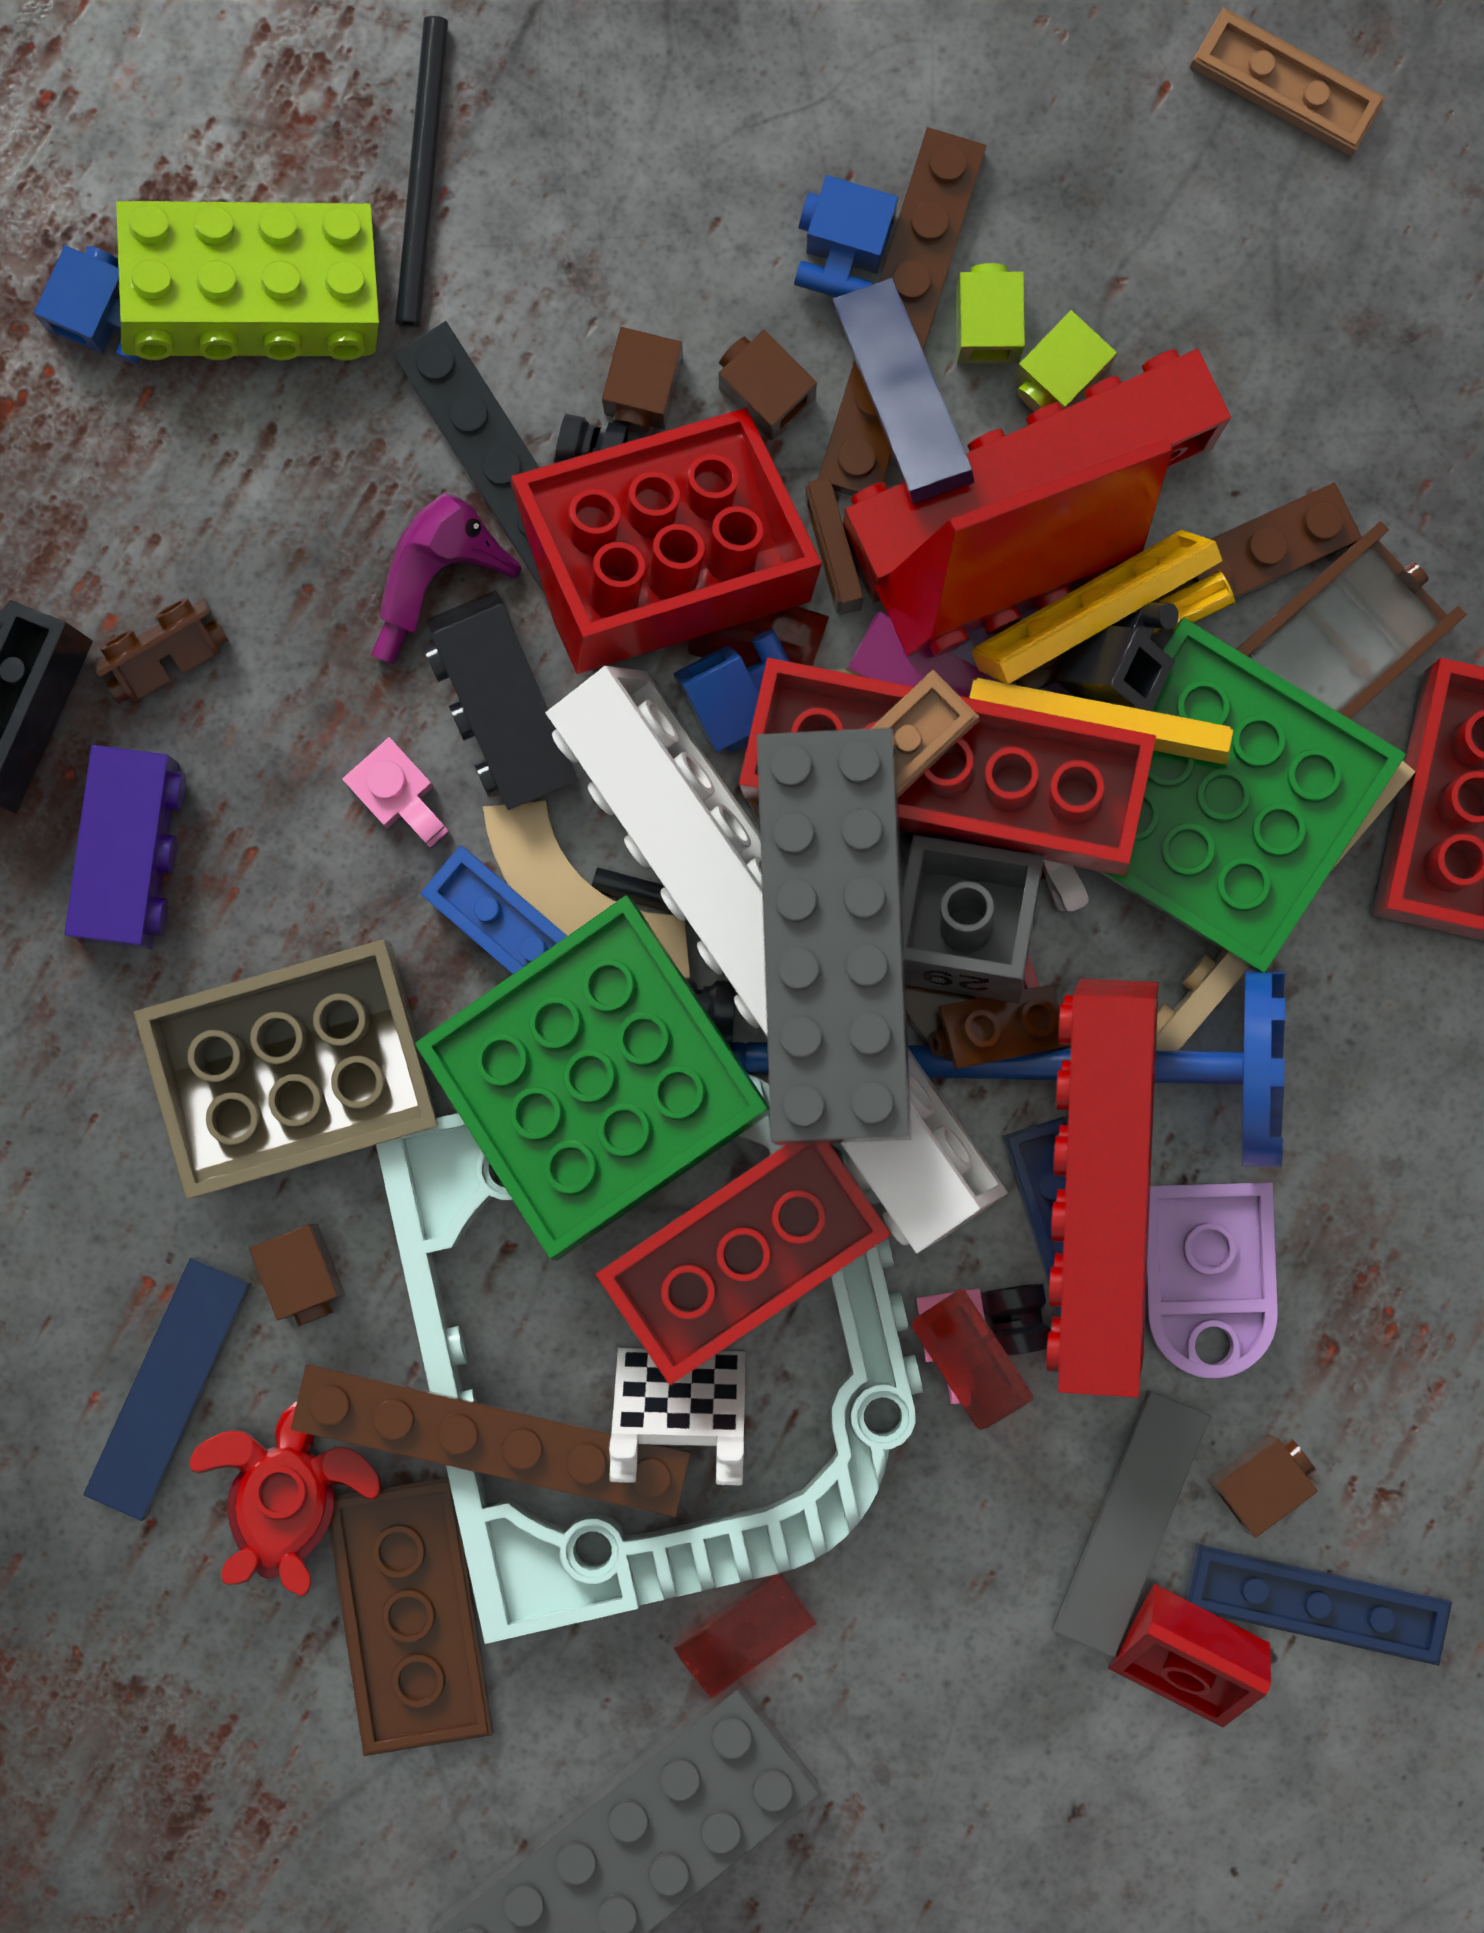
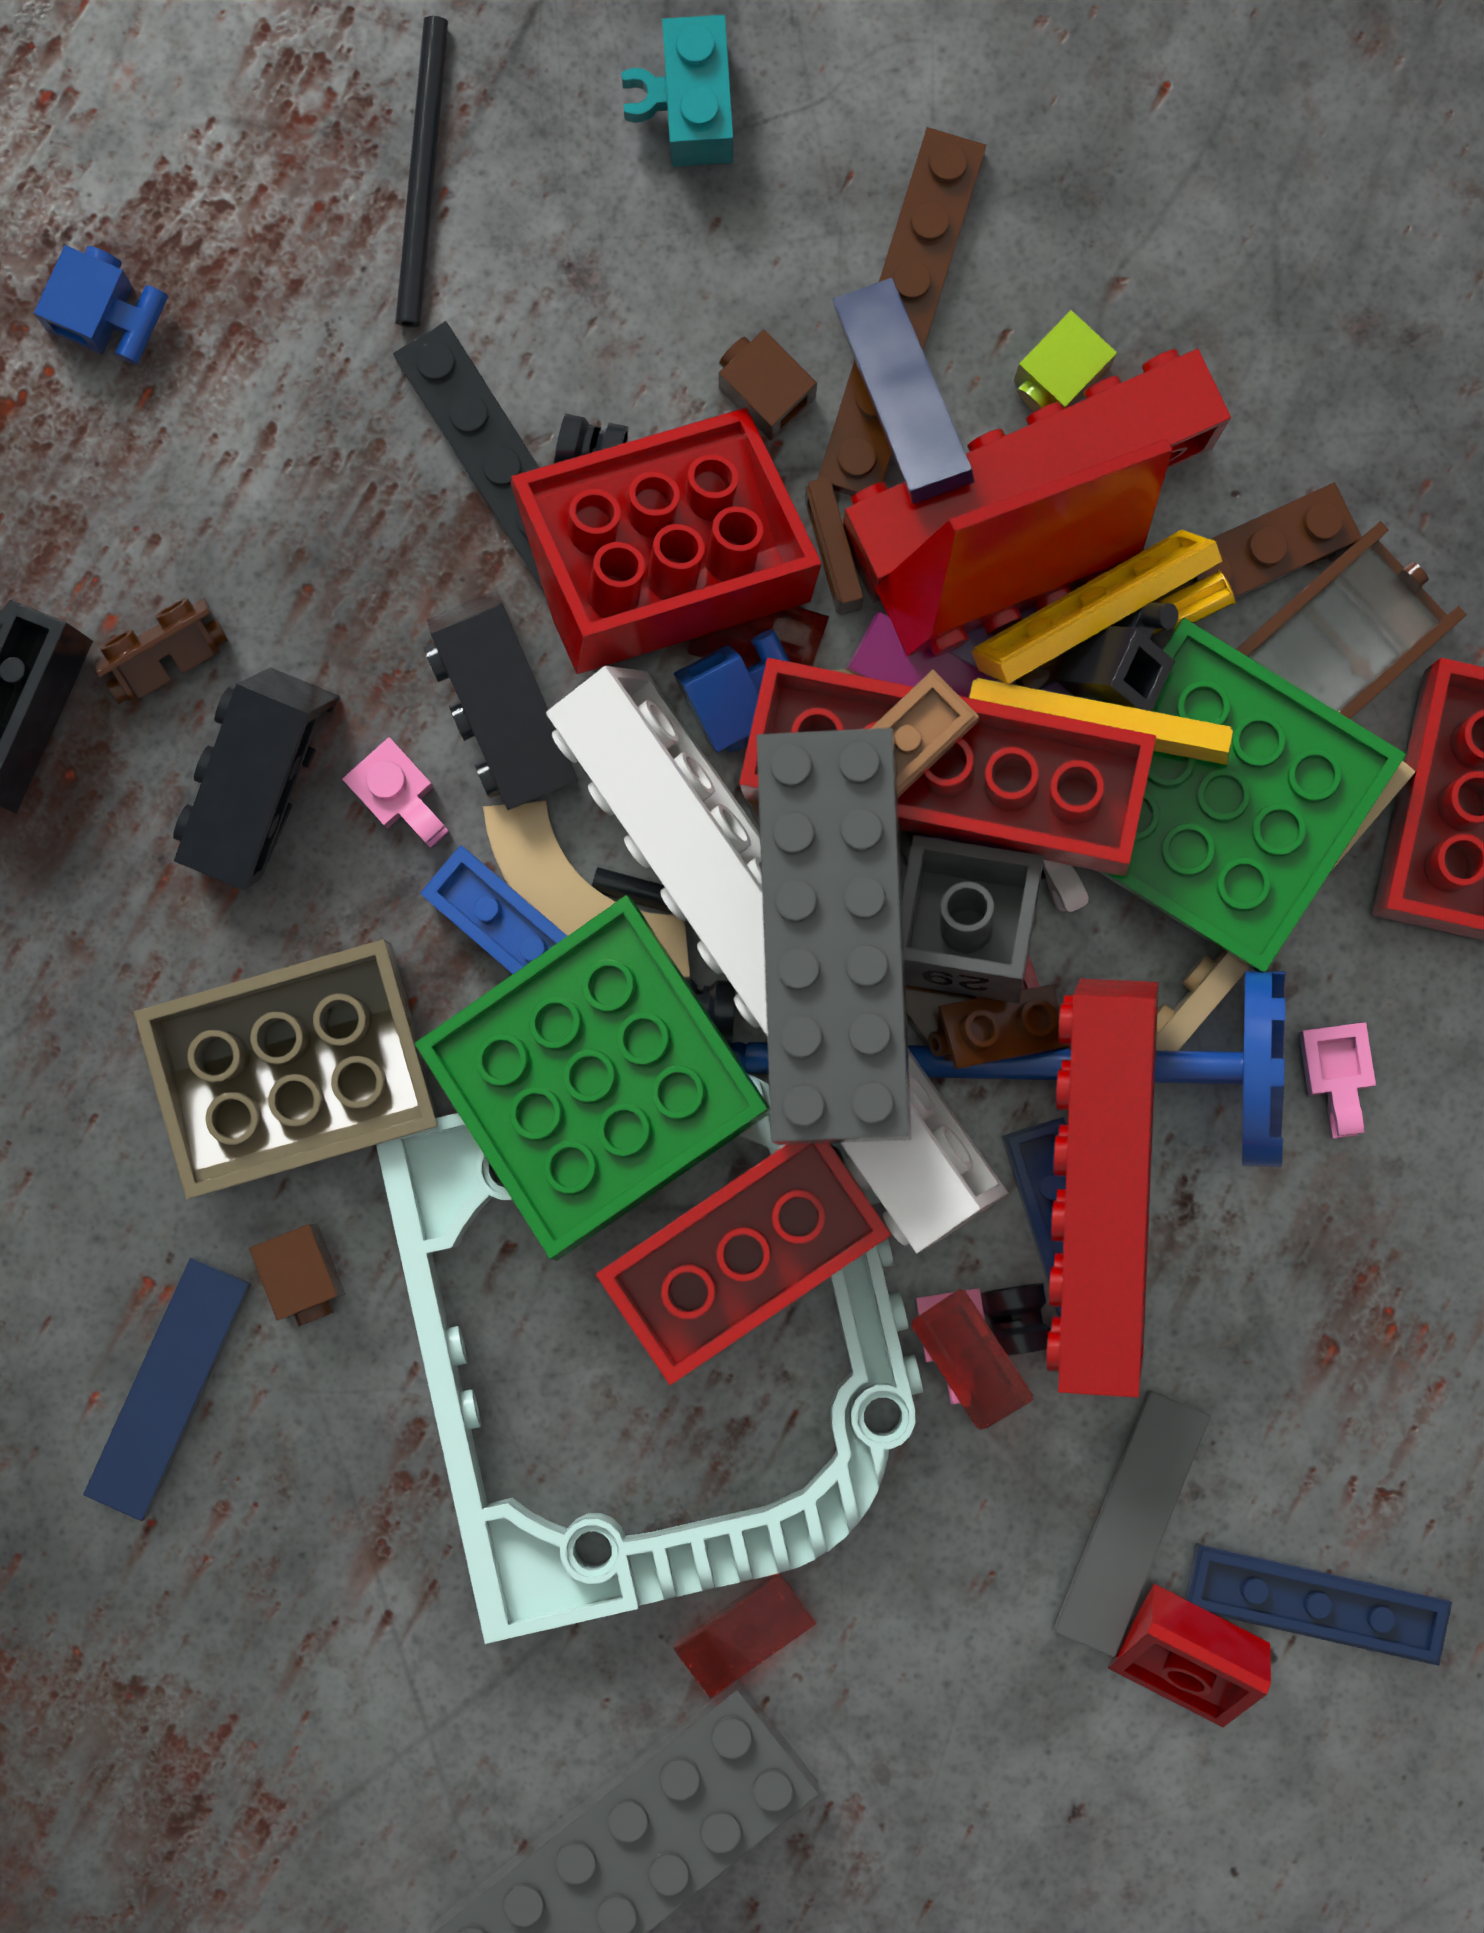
dark purple brick [64,745,186,950] -> none
lime bracket [116,201,379,360] -> none
red animal [190,1402,381,1597] -> none
reddish brown plate [290,1364,690,1518] -> none
reddish brown tile [329,1476,494,1756] -> none
magenta animal [371,493,522,665] -> none
reddish brown brick [602,327,683,433] -> none
white flag [609,1348,746,1485] -> none
blue brick [794,175,898,298] -> none
lime brick [956,263,1025,364] -> none
lavender plate [1145,1183,1278,1378] -> none
medium nougat tile [1190,7,1386,157] -> none
reddish brown brick [1207,1434,1318,1538] -> none
none -> black wedge [173,667,340,891]
none -> teal brick [621,15,733,167]
none -> bright pink plate [1299,1022,1376,1139]

